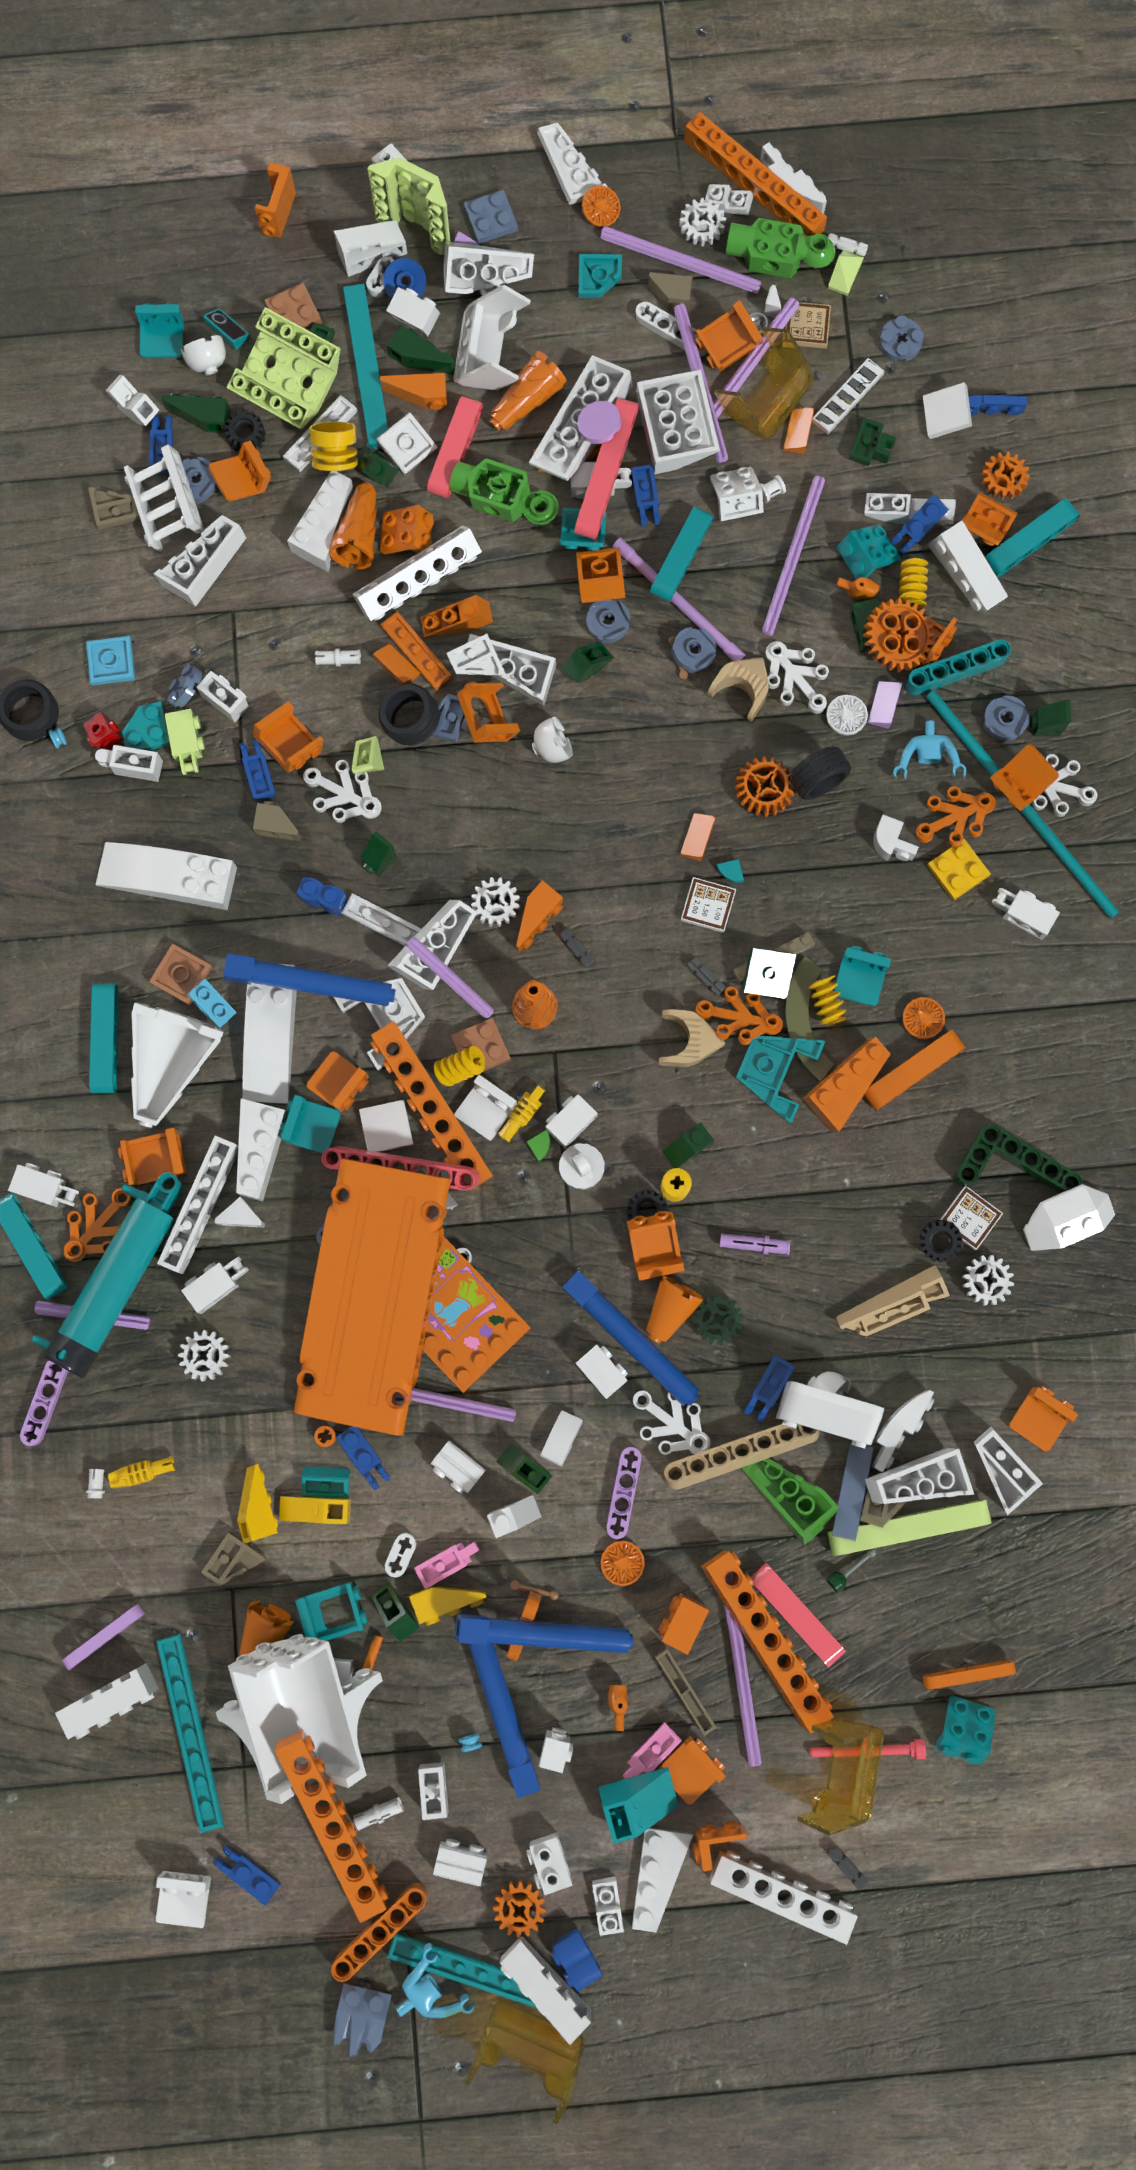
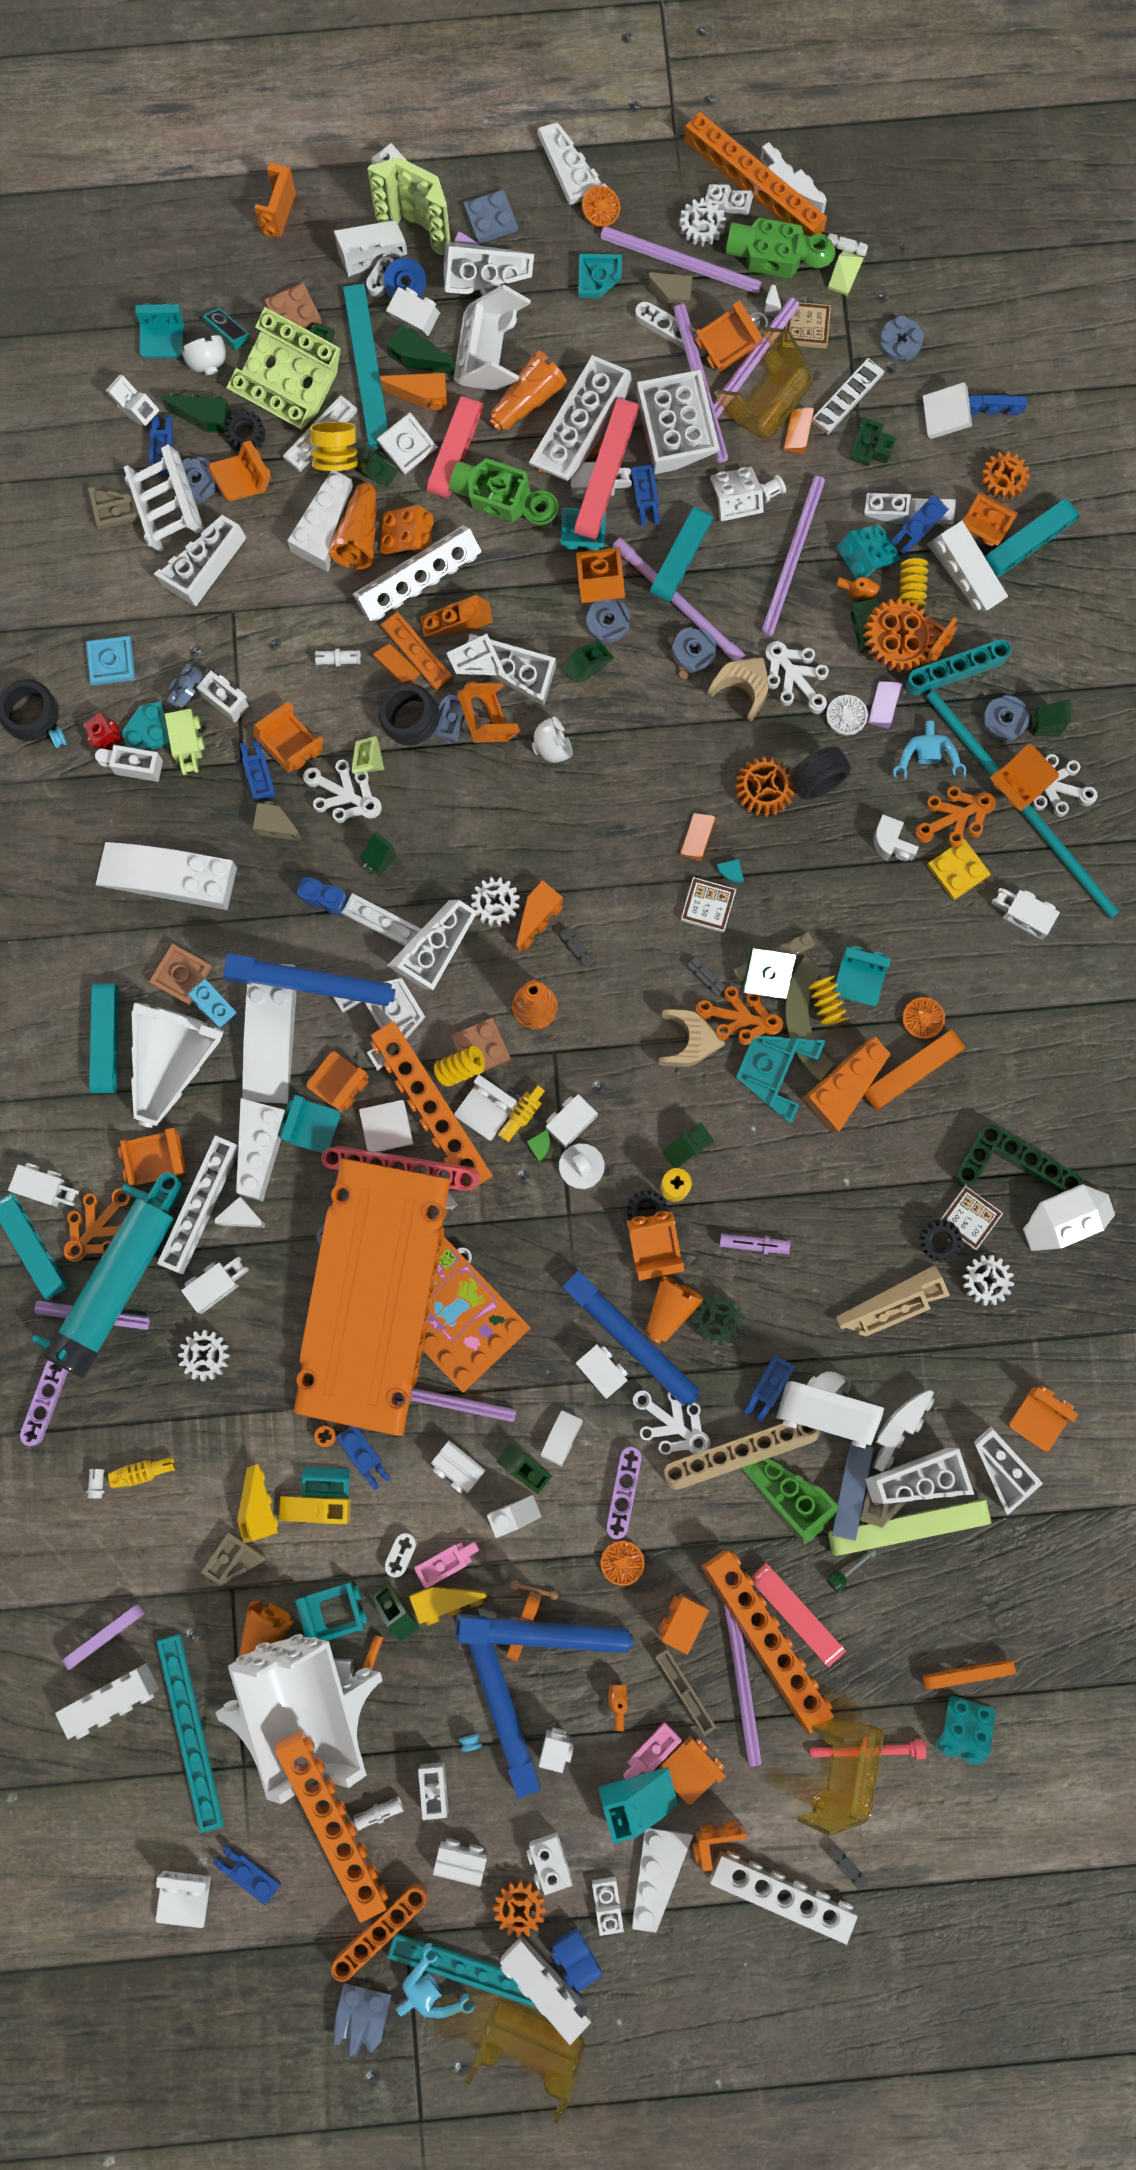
lavender axle [406,937,494,1018] -> none
lavender tile [577,401,622,444] -> none

